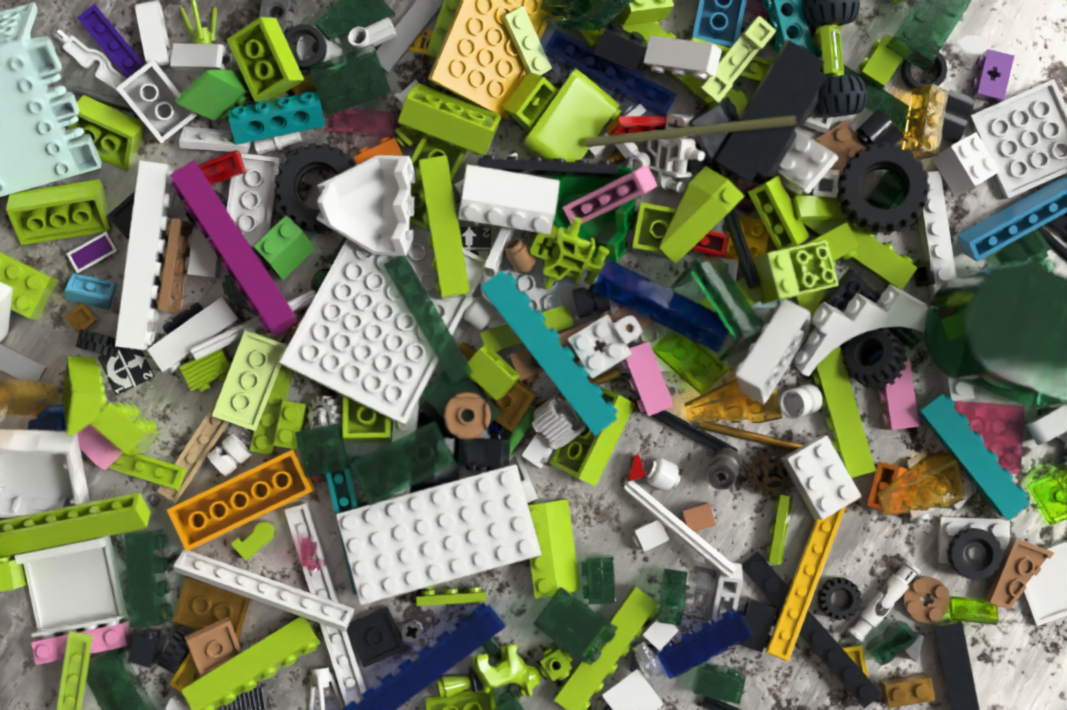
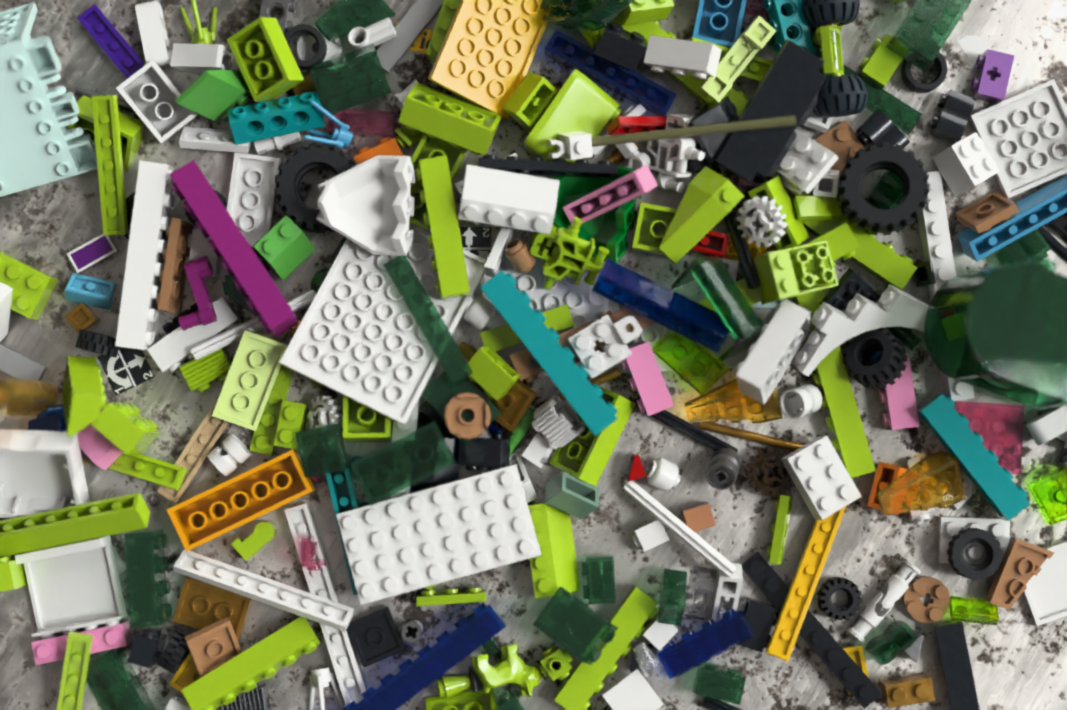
lime slope [6,179,111,245] -> none
white piece [54,30,127,93] -> none
red tile [198,150,246,186] -> none
yellowish green plate [502,6,552,75] -> none
black wheel [572,281,611,318] -> none
clear yellow brick [902,83,949,160] -> none
none -> lime plate [91,95,129,235]
none -> magenta beam [178,255,217,331]
none -> dark azure plant [304,100,353,149]
none -> sand green brick [545,471,599,519]
none -> white brick [548,131,593,160]
none -> white gear [736,196,788,247]
none -> medium nougat plate [955,191,1019,234]

